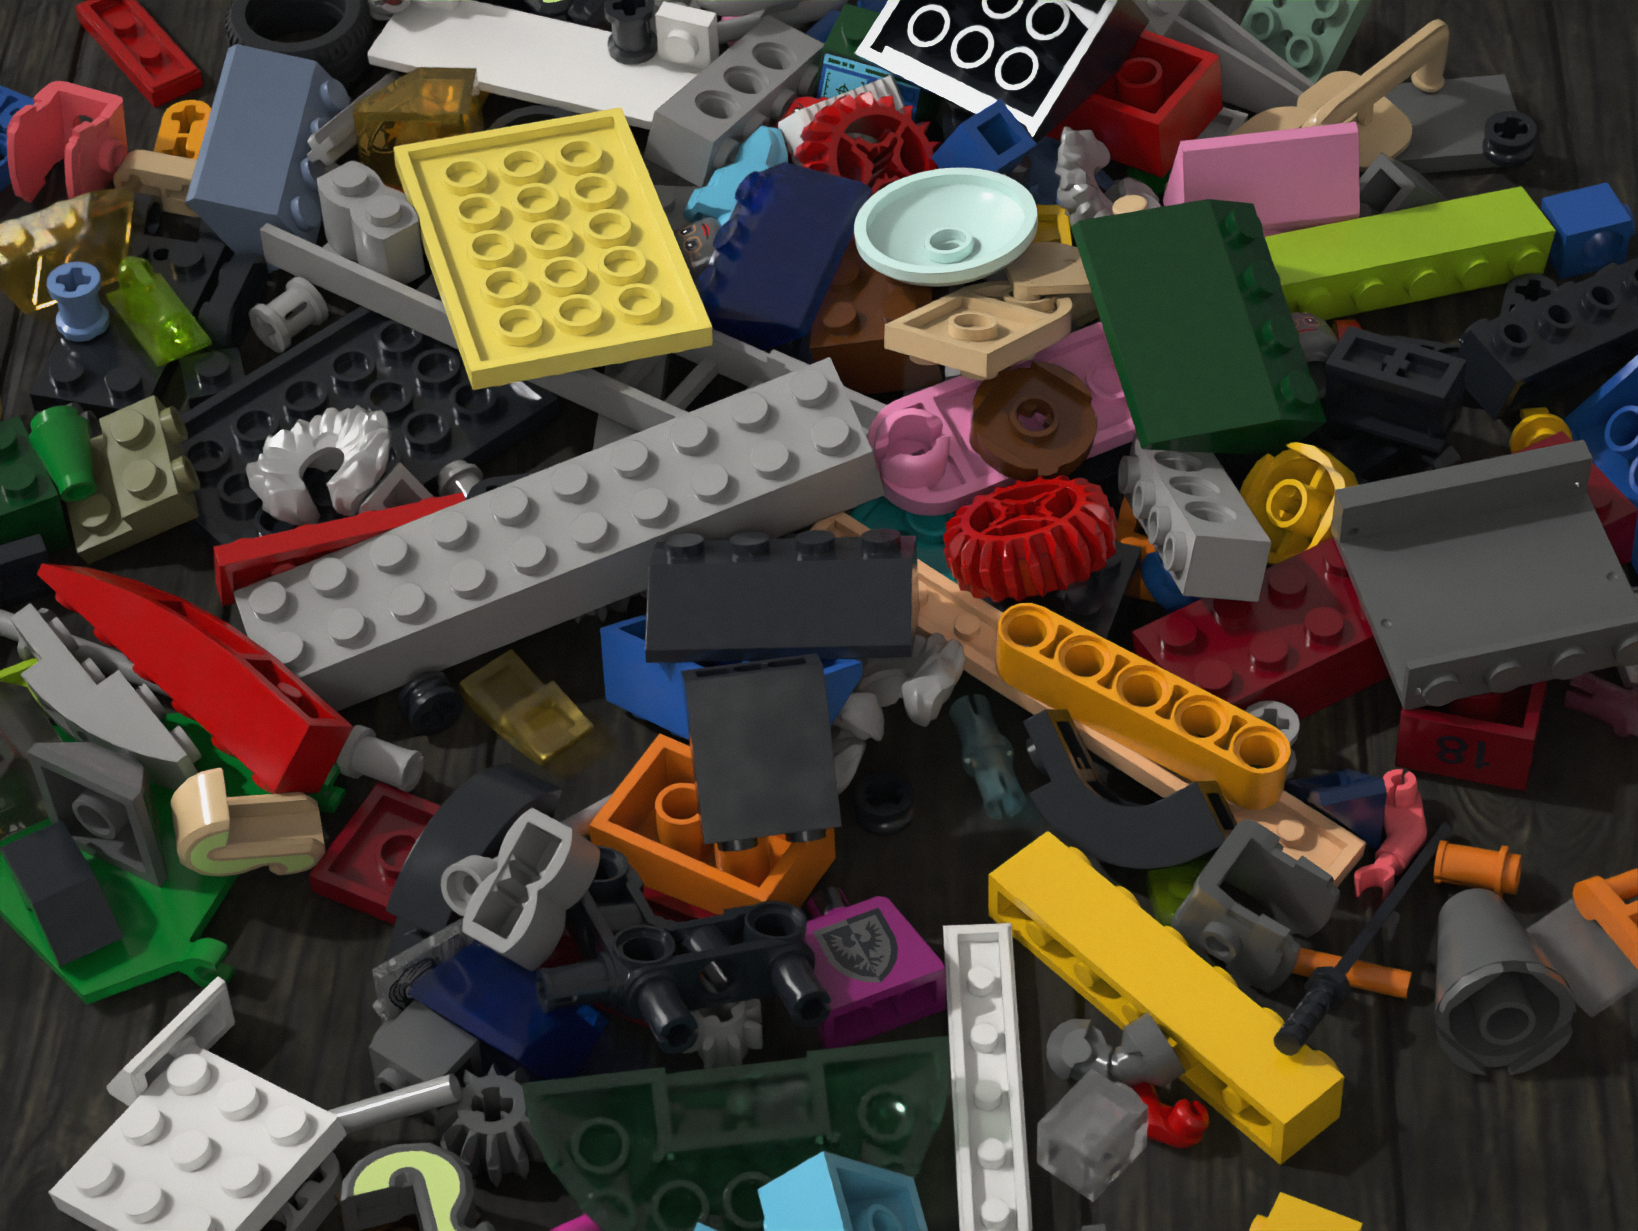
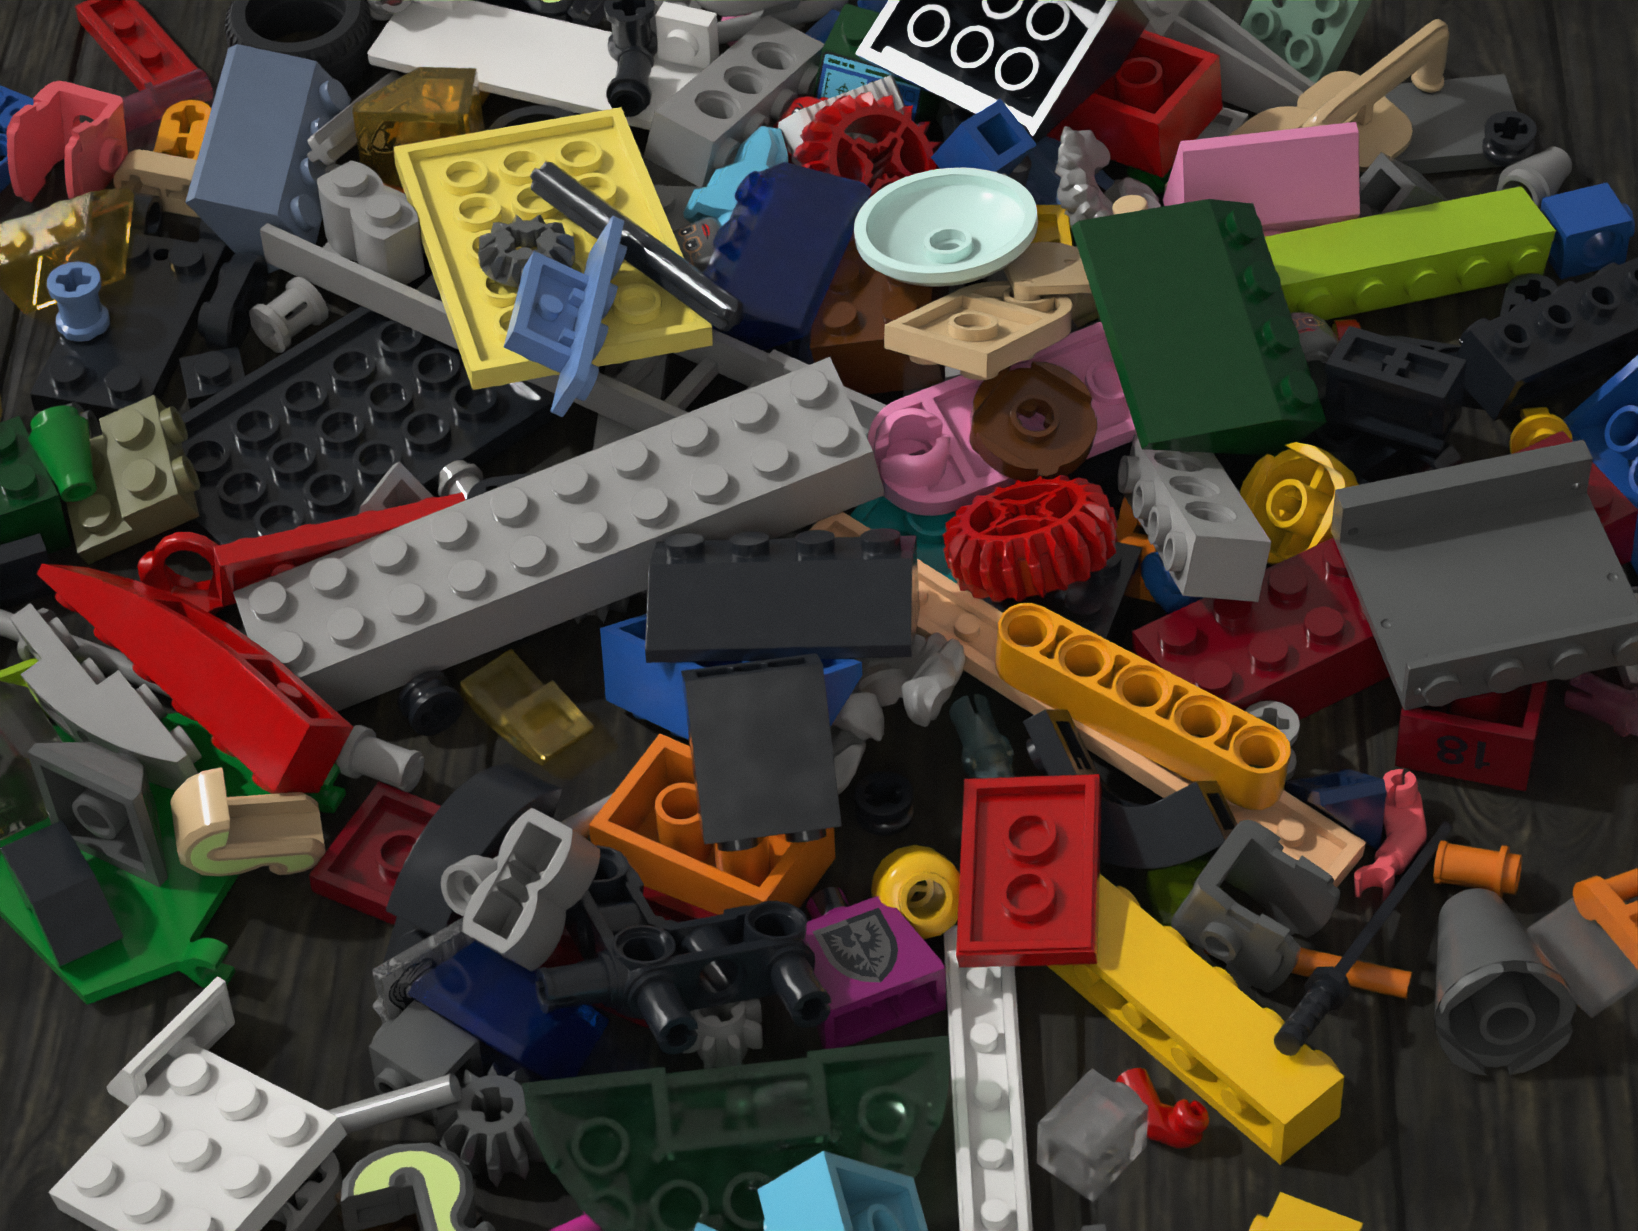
clear neon green hinge [106,256,212,367] -> none
light grey piece [246,405,391,526] -> none
dark grey arm [1046,1012,1186,1091] -> none
none -> clear pink axle [123,69,214,132]
none -> red piece [138,532,228,616]
none -> dark grey gear [478,215,575,287]
none -> medium blue bracket [504,216,627,417]
none -> black axle [530,162,744,332]
none -> black pin [606,46,654,117]
none -> yellow head [871,845,960,940]
none -> red tile [956,774,1102,968]
none -> light grey cone [1497,147,1572,210]

